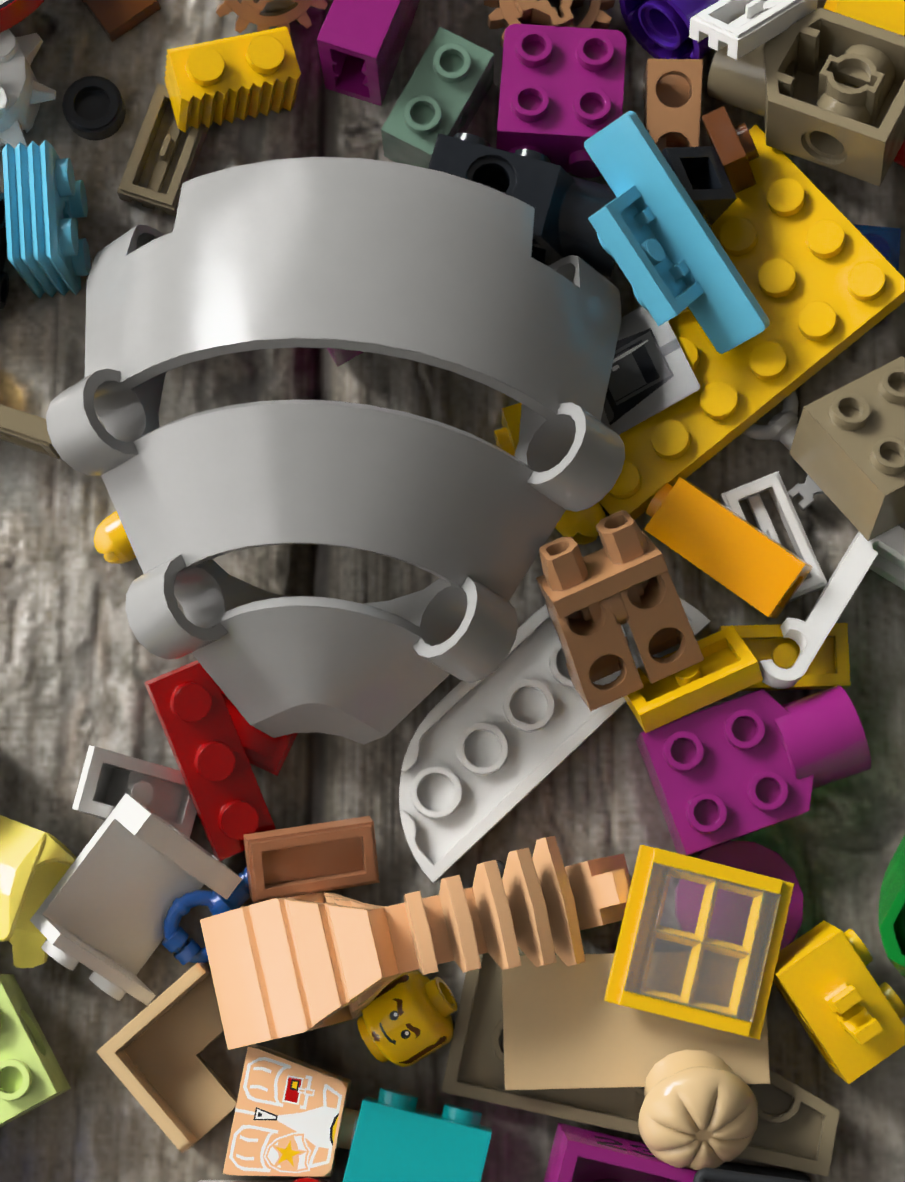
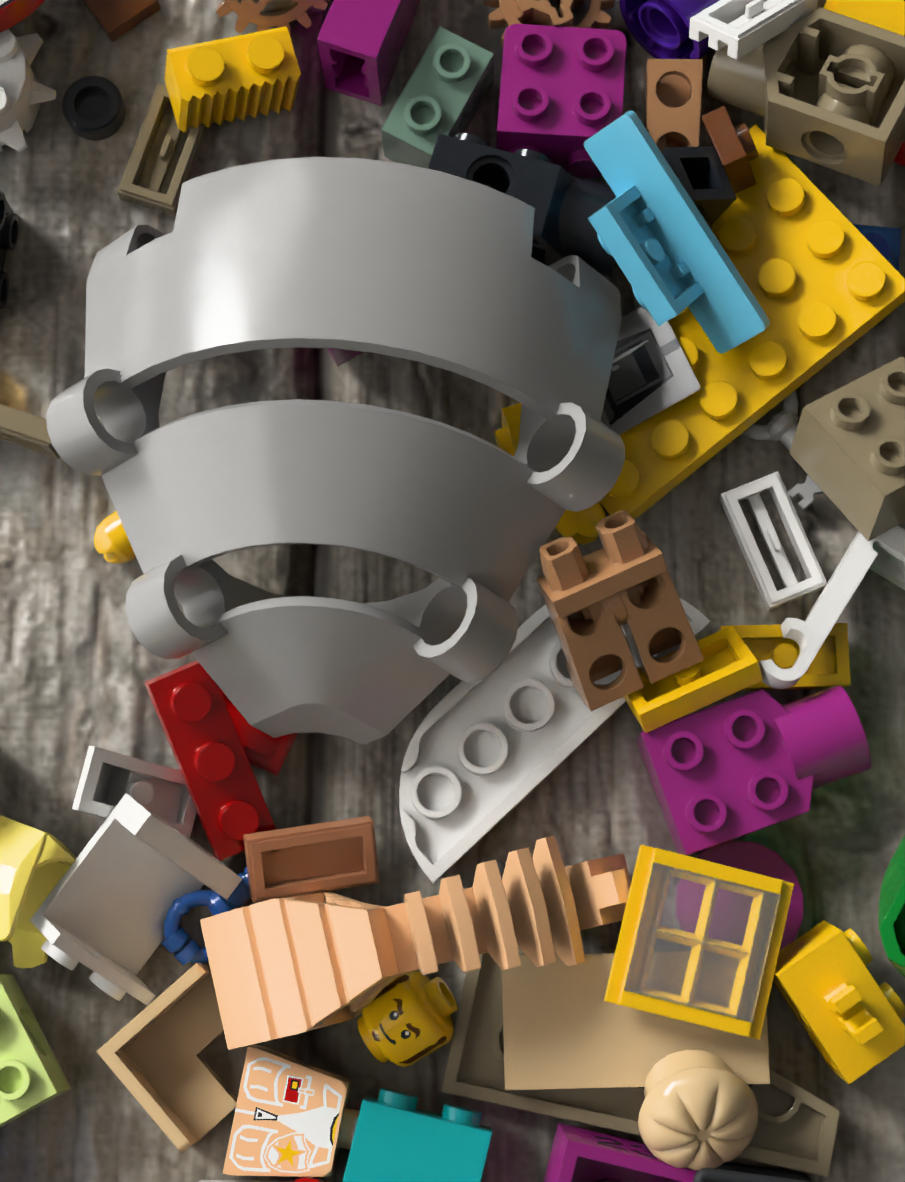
medium azure brick [2,140,91,298] -> none
light orange brick [644,477,813,619] -> none

